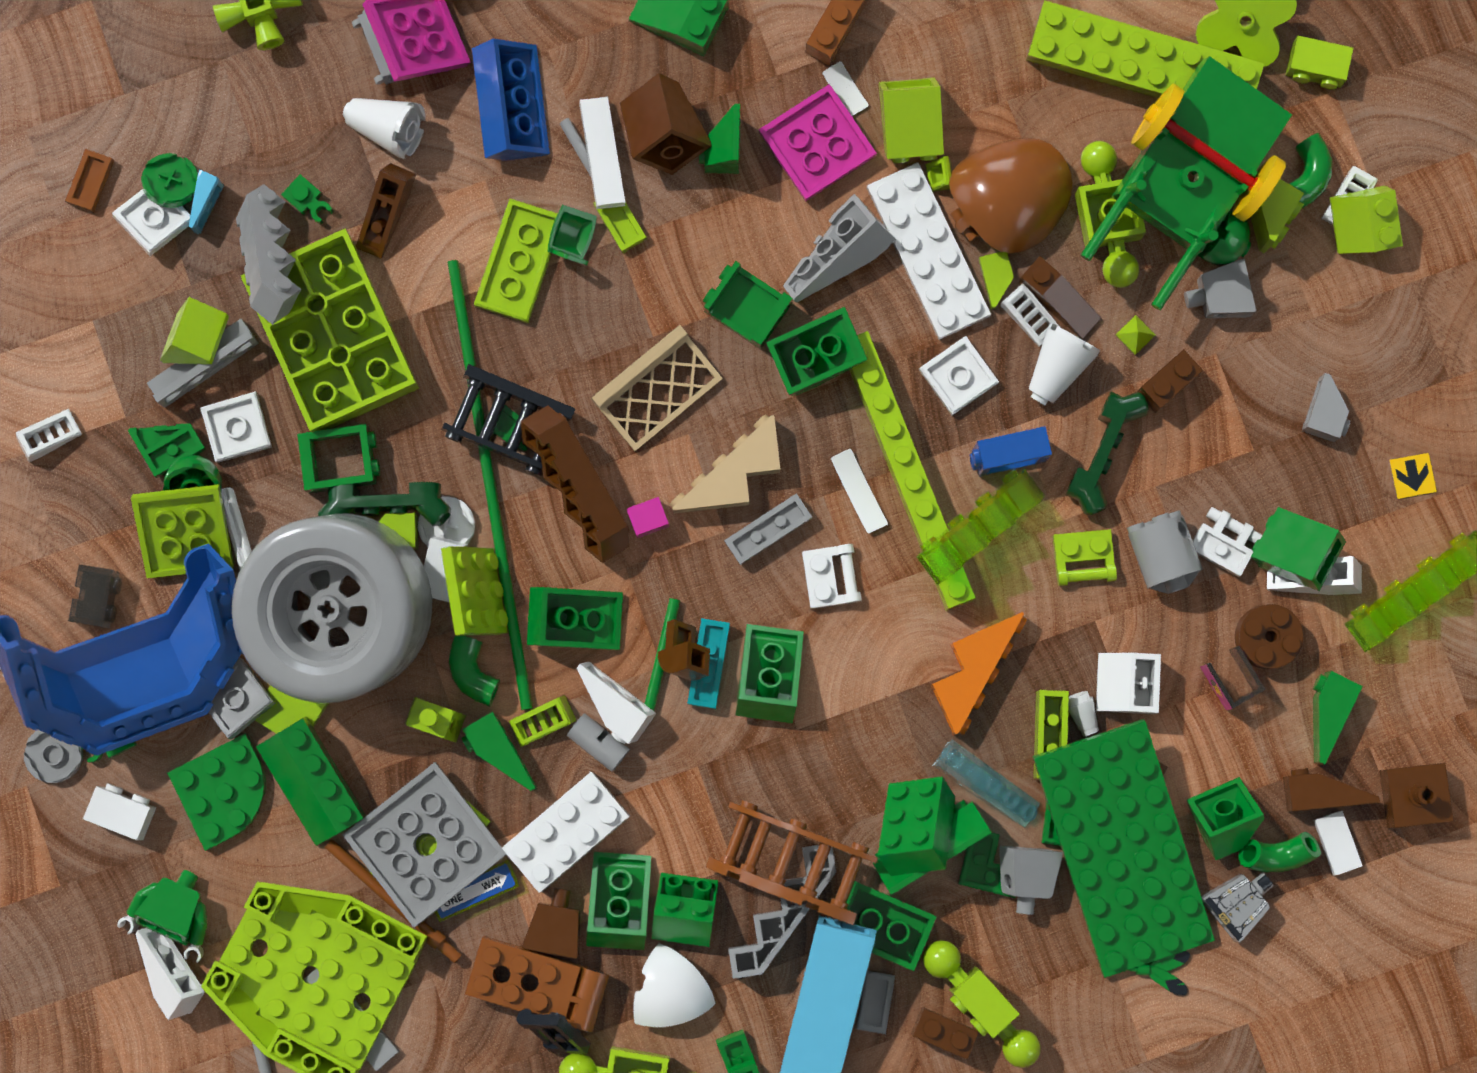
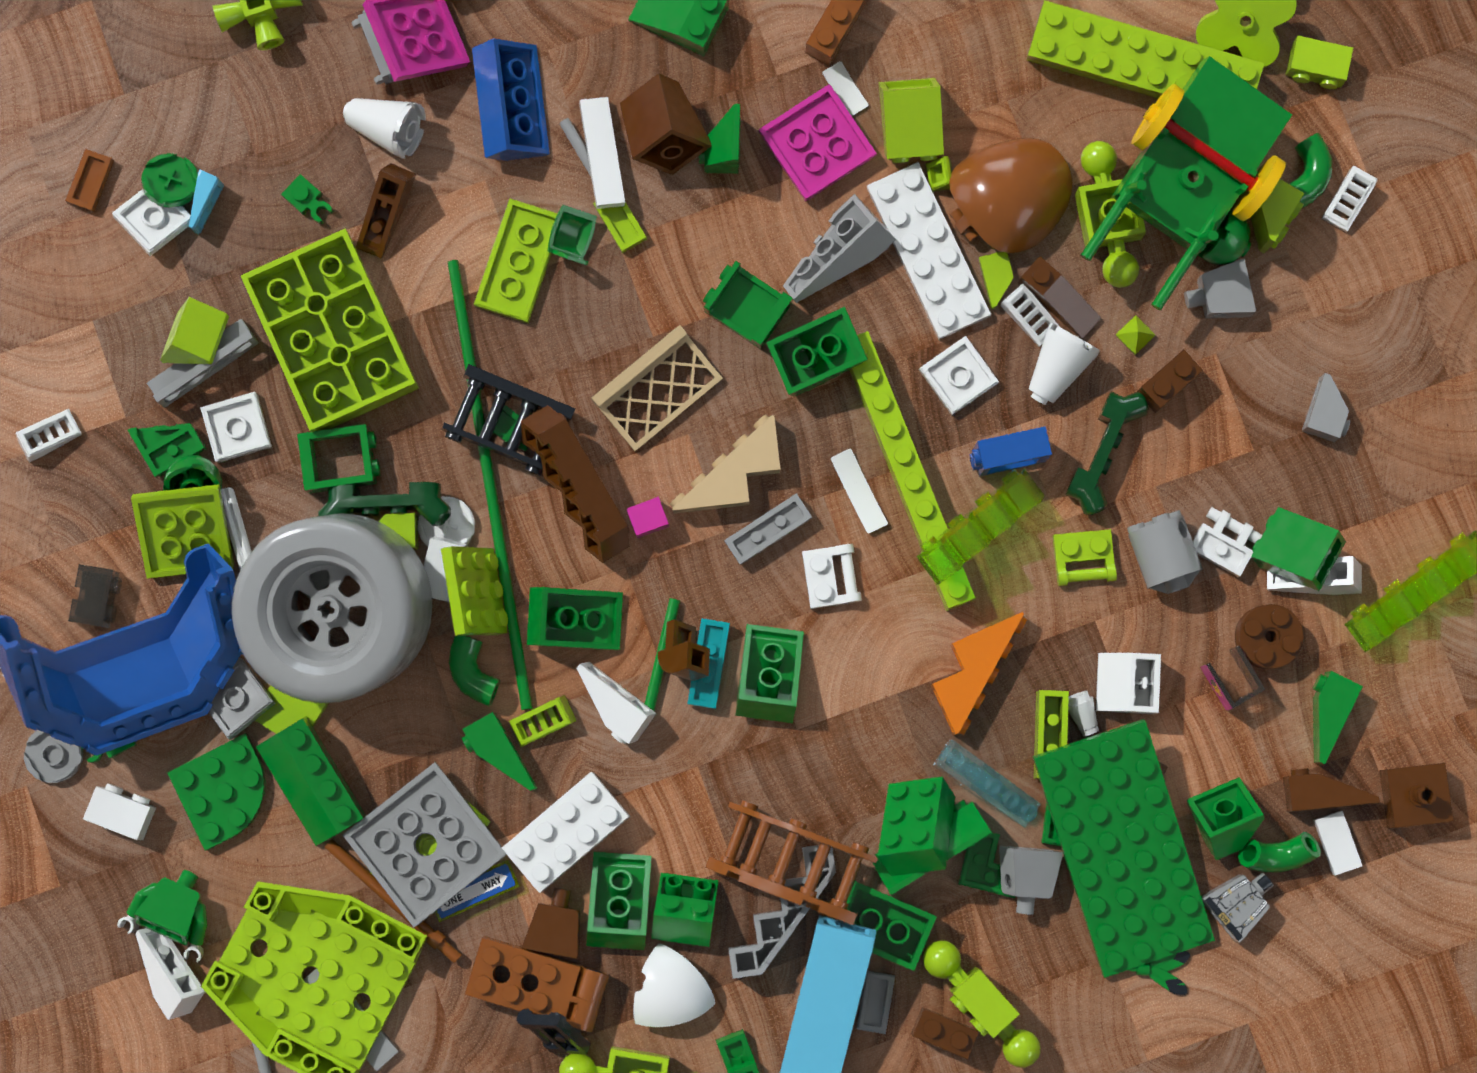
light grey brick [236,184,301,325] -> none
lime torso [405,697,466,742] -> none
light grey pin [567,713,630,772] -> none
lime slope [1329,186,1403,254] -> none
yellow sticker [1389,453,1437,499] -> none

